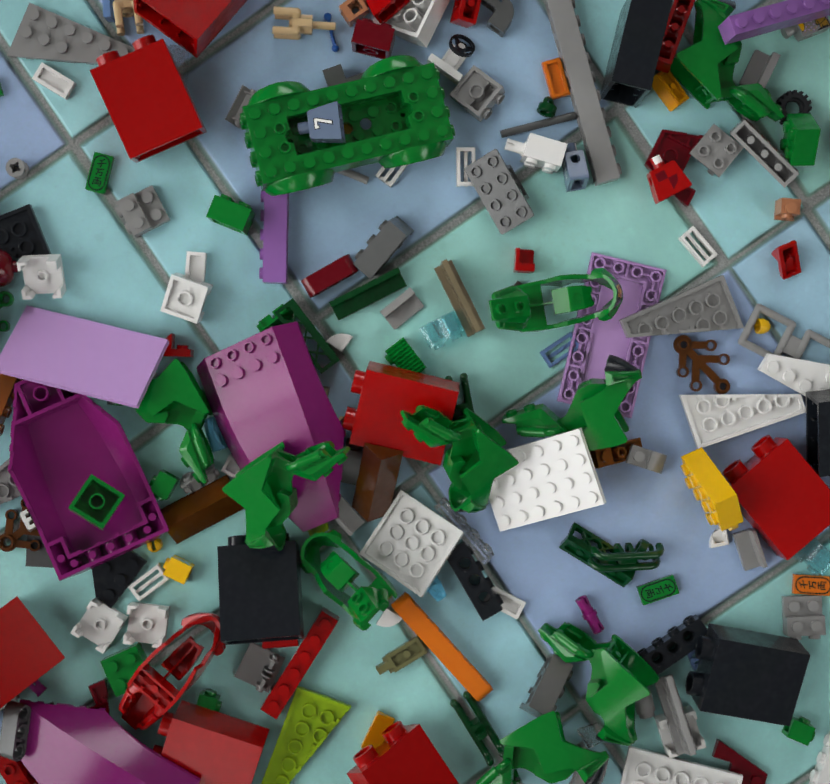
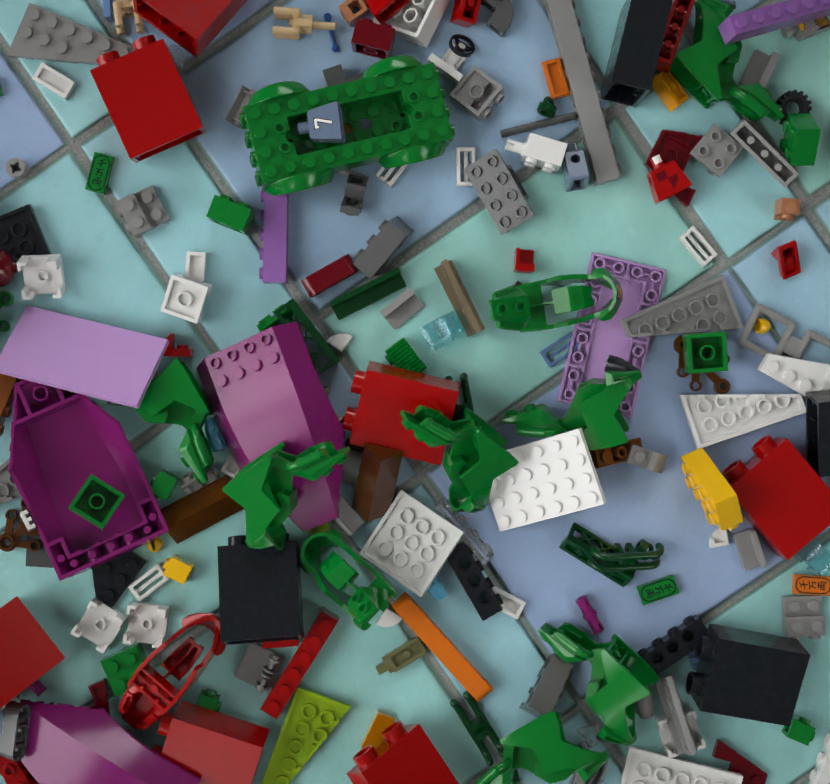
none -> dark grey brick [340,174,368,216]
none -> green brick [682,331,728,374]

